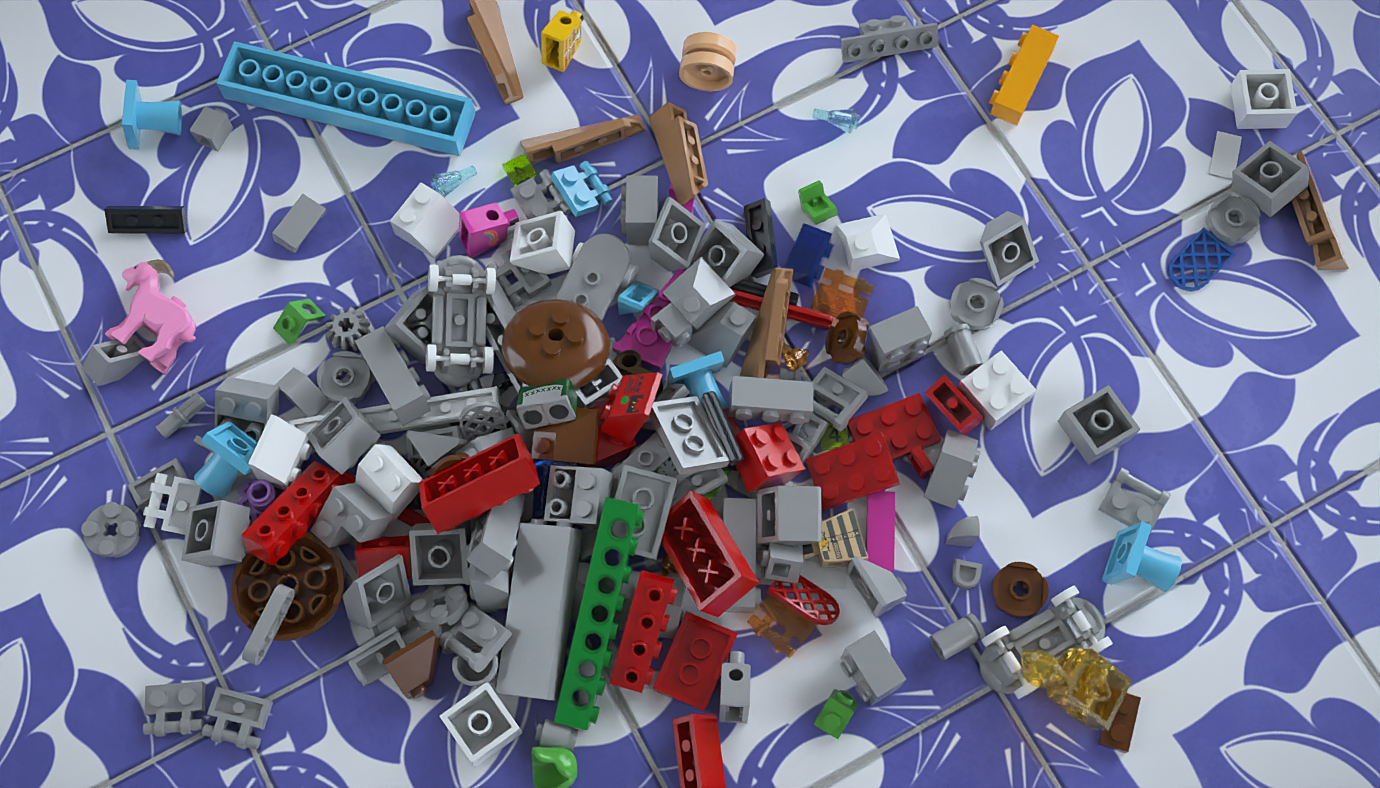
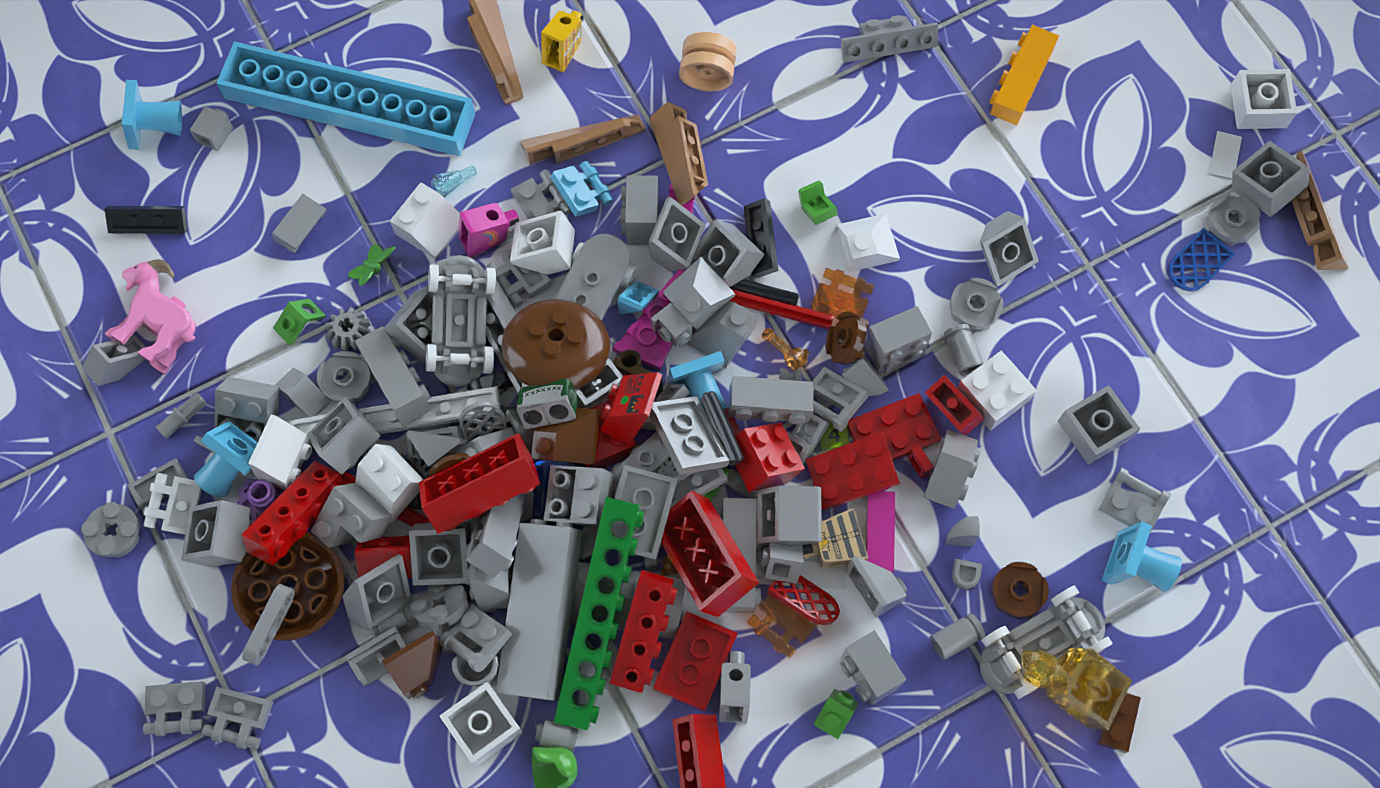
clear neon green tile [502,153,537,187] -> none
medium nougat wedge [740,268,793,378] -> none
clear blue brick [784,223,834,288] -> none
clear light blue cone [812,108,860,133] -> none
none -> bright green piece [348,245,396,286]

